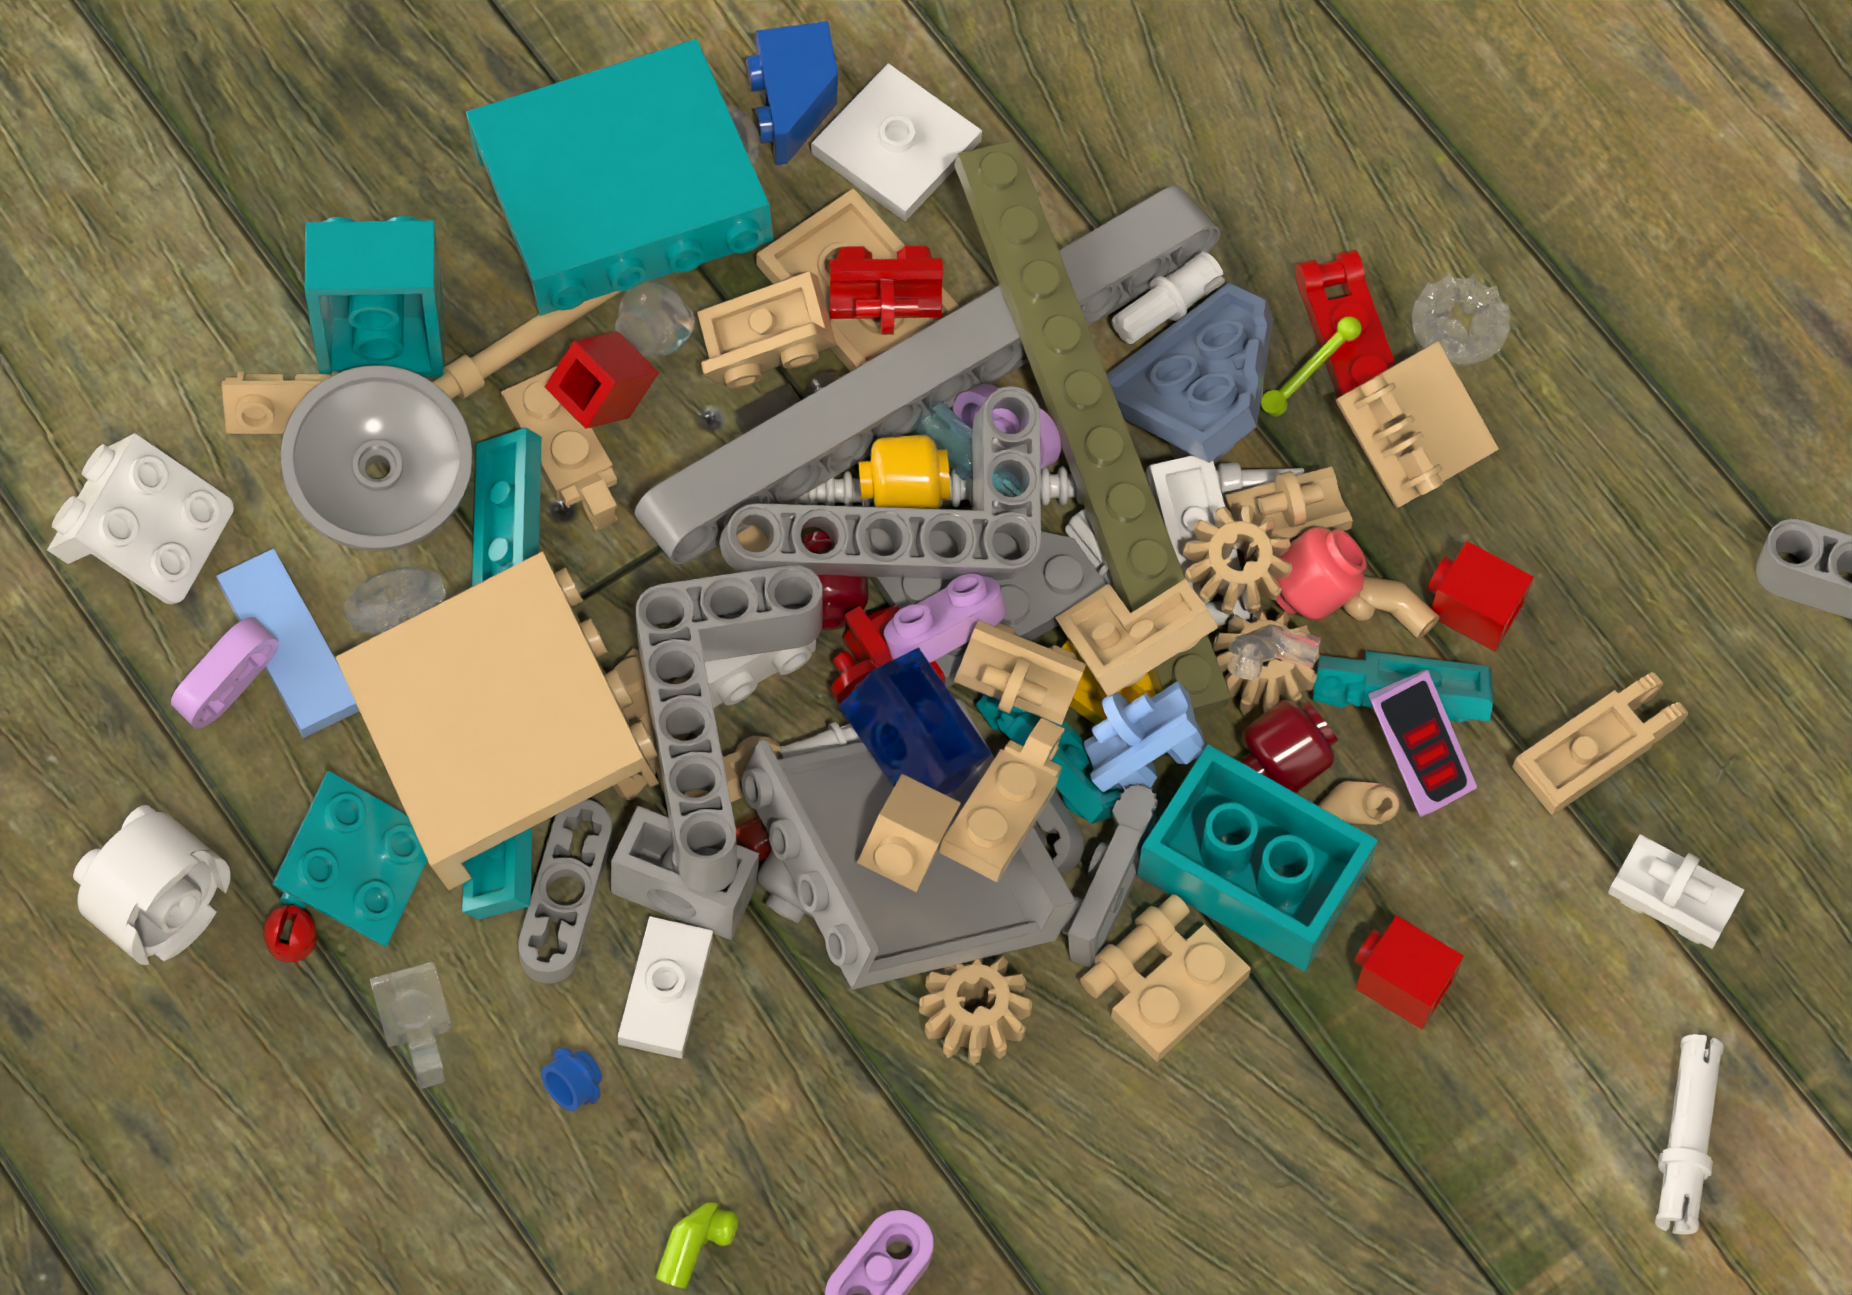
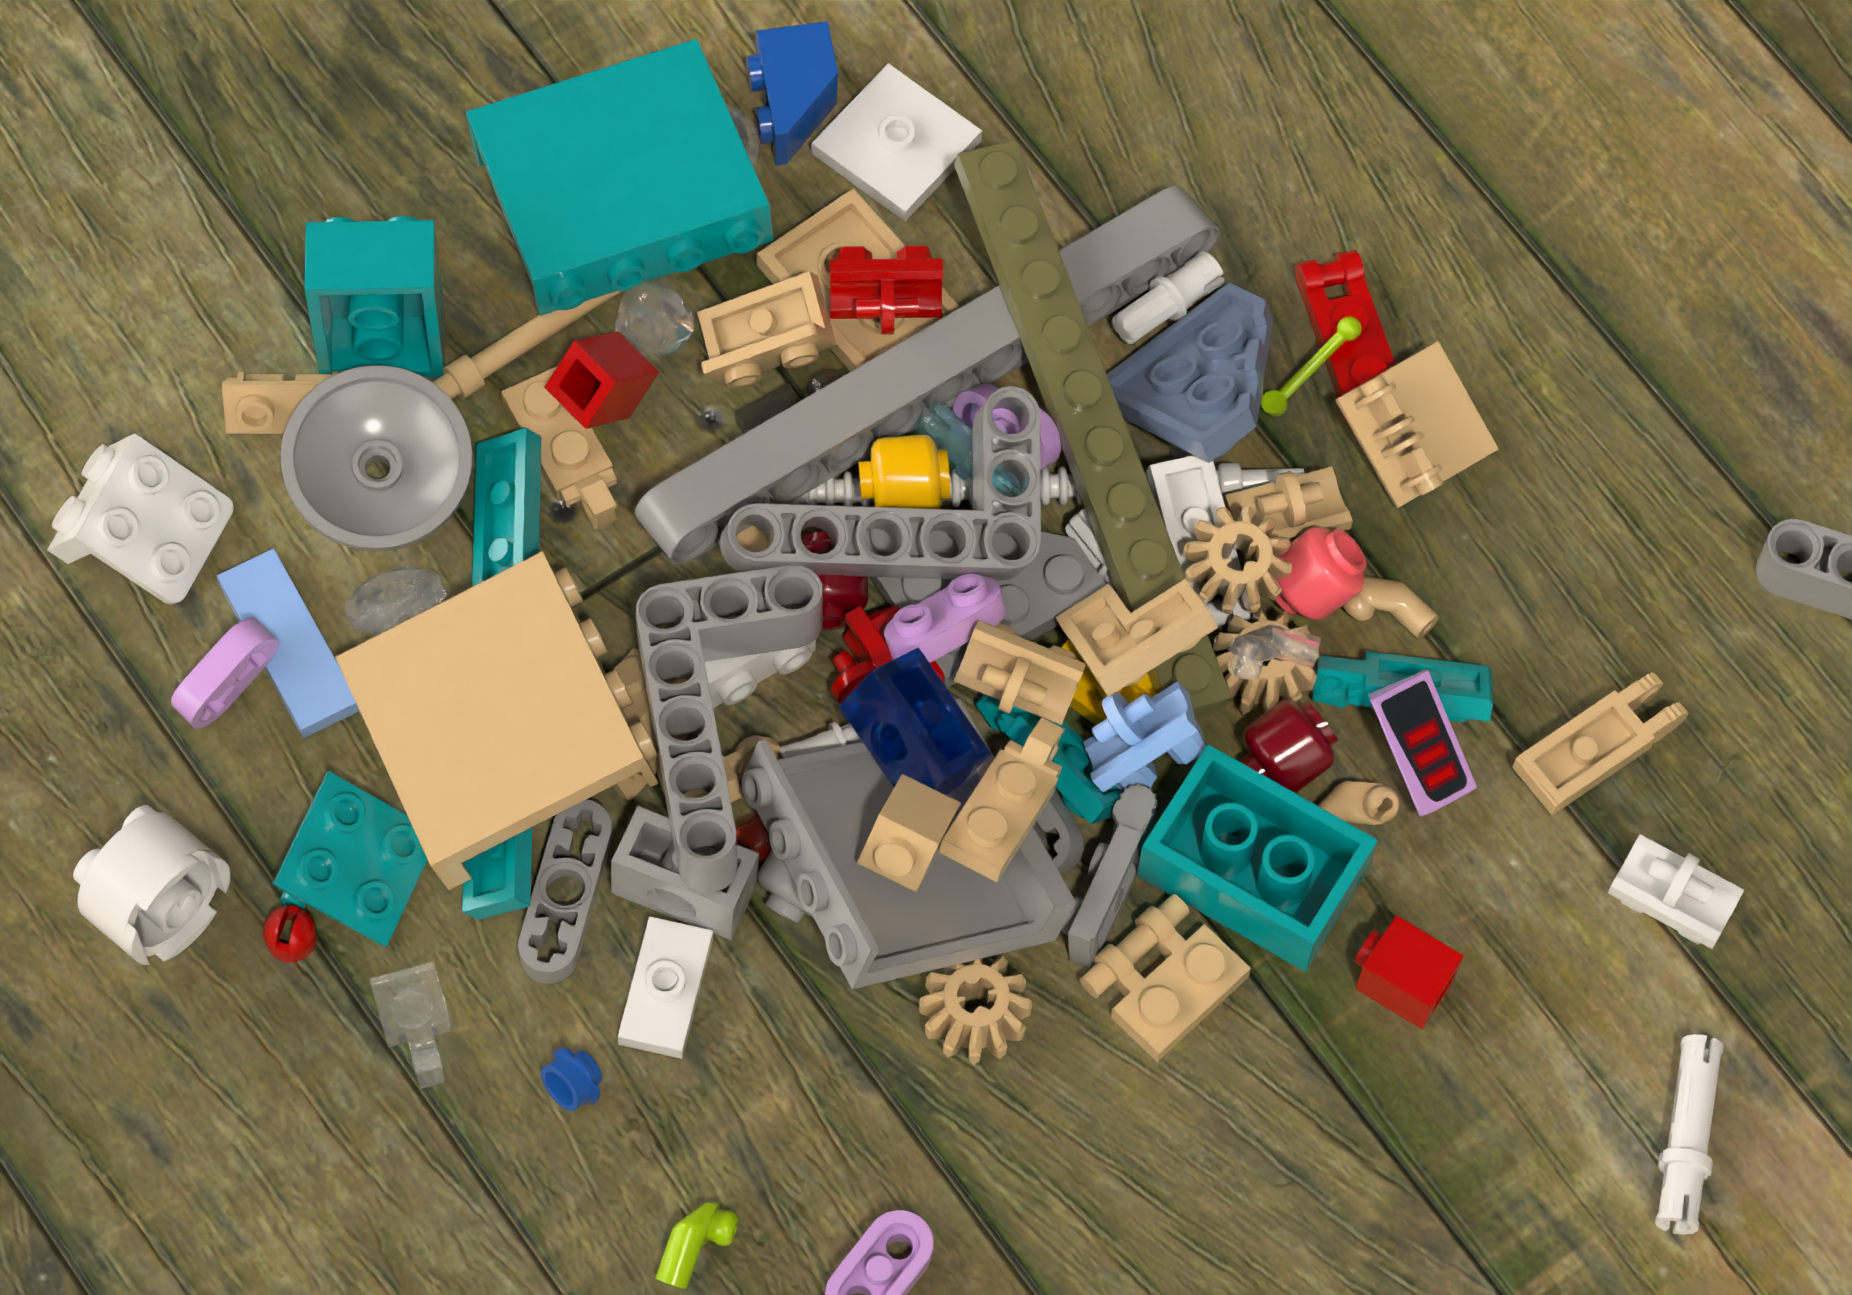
clear gear [1412,272,1510,365] -> none
red brick [1427,541,1534,652] -> none

